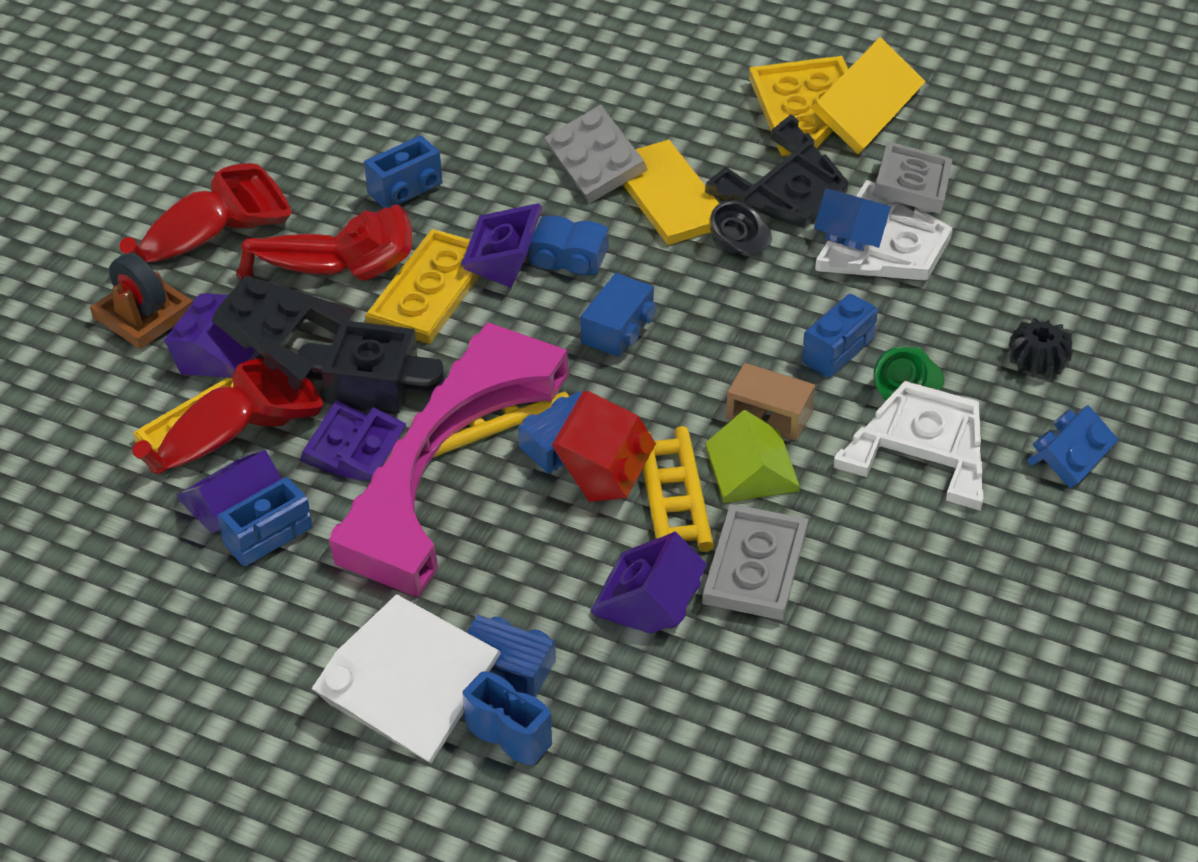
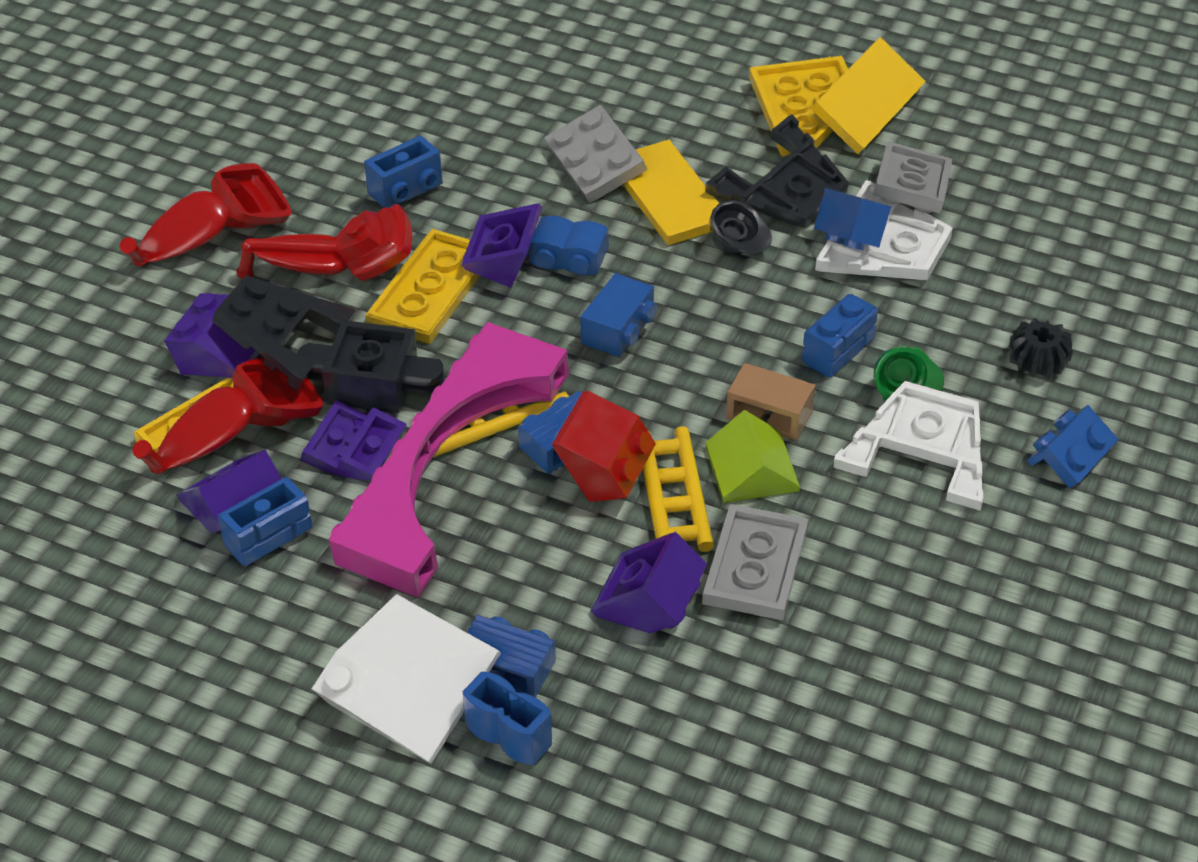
dark orange plate [90,253,193,349] -> none

